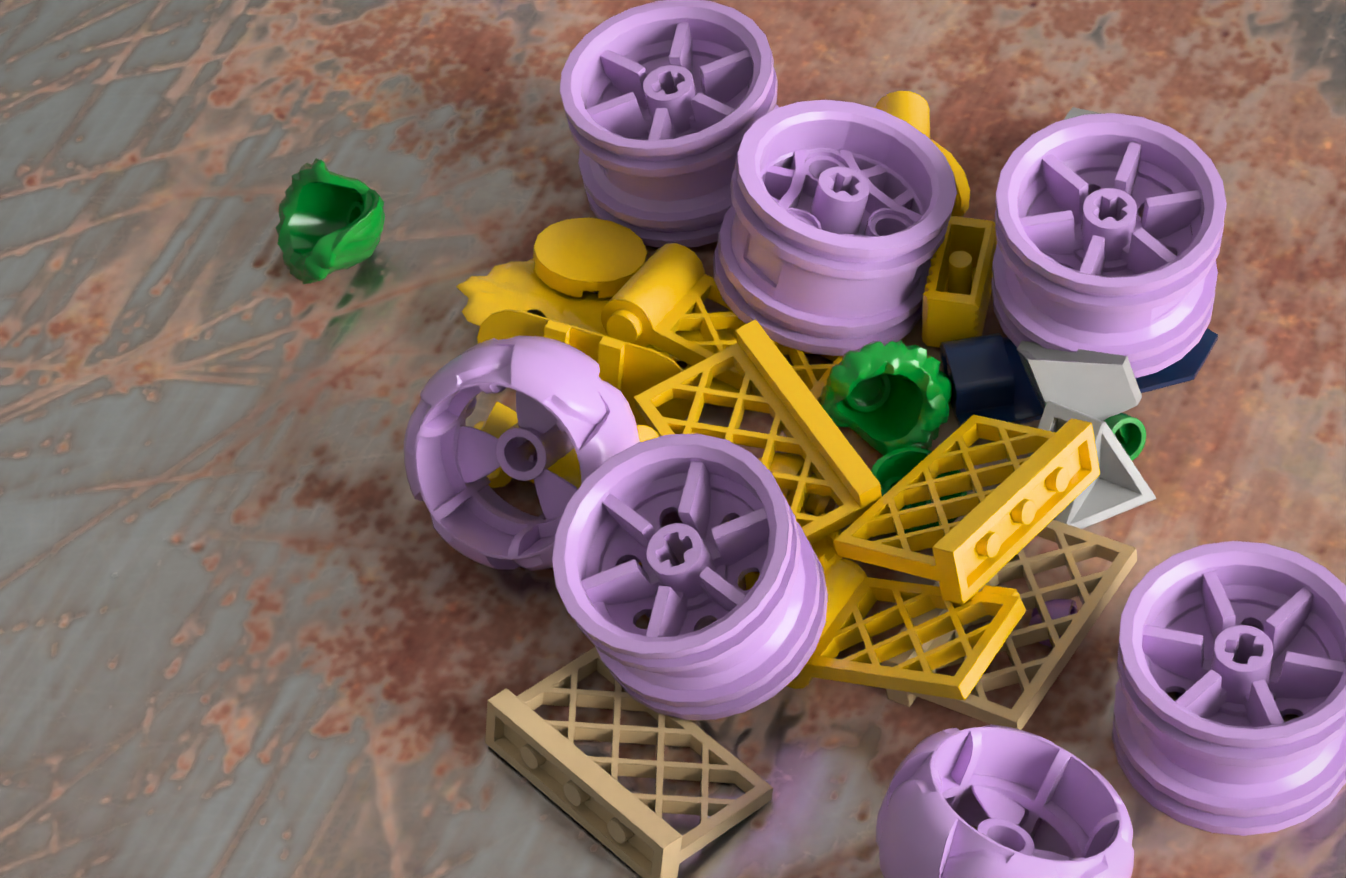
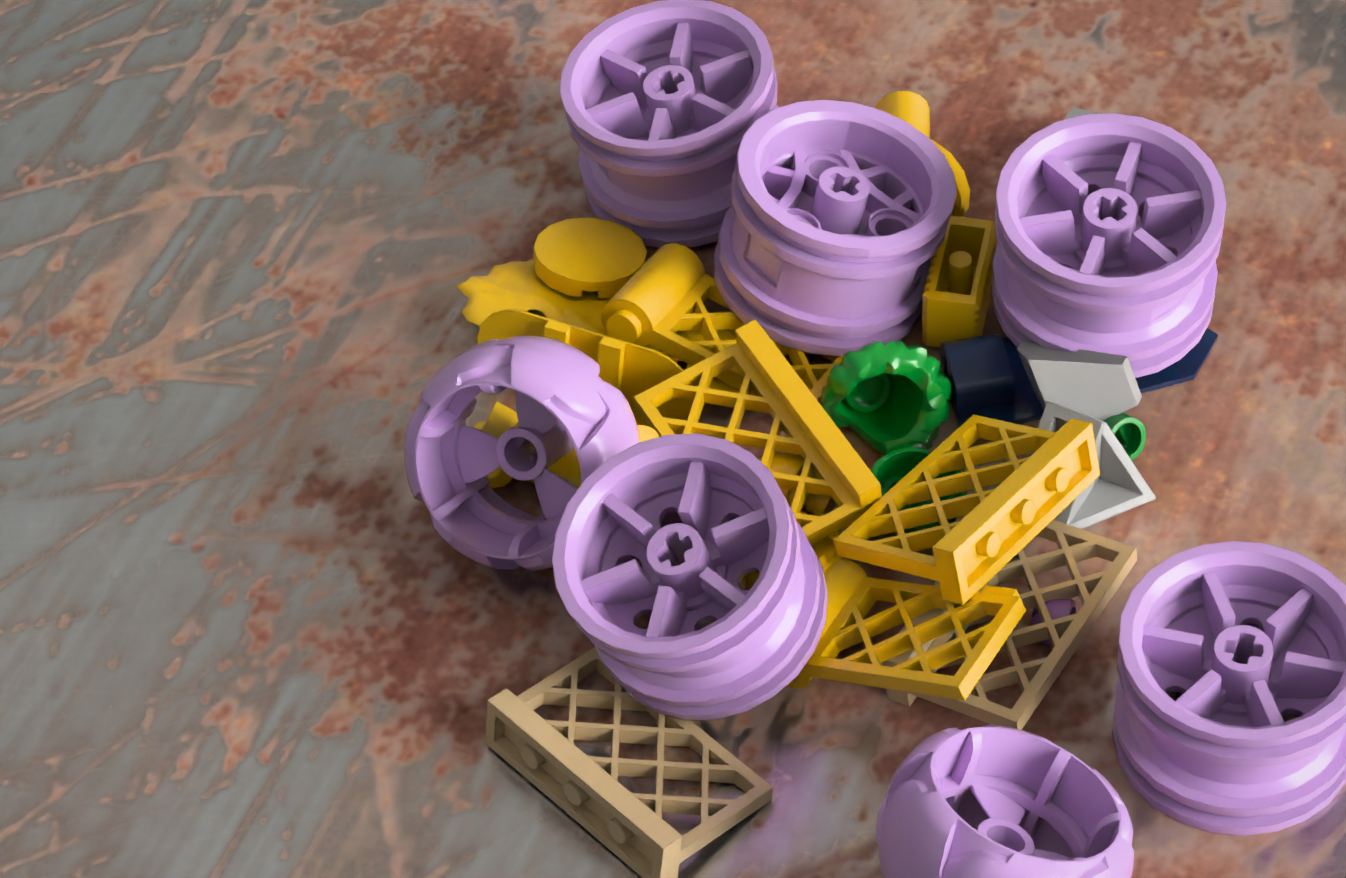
green hair [276,158,385,284] -> none

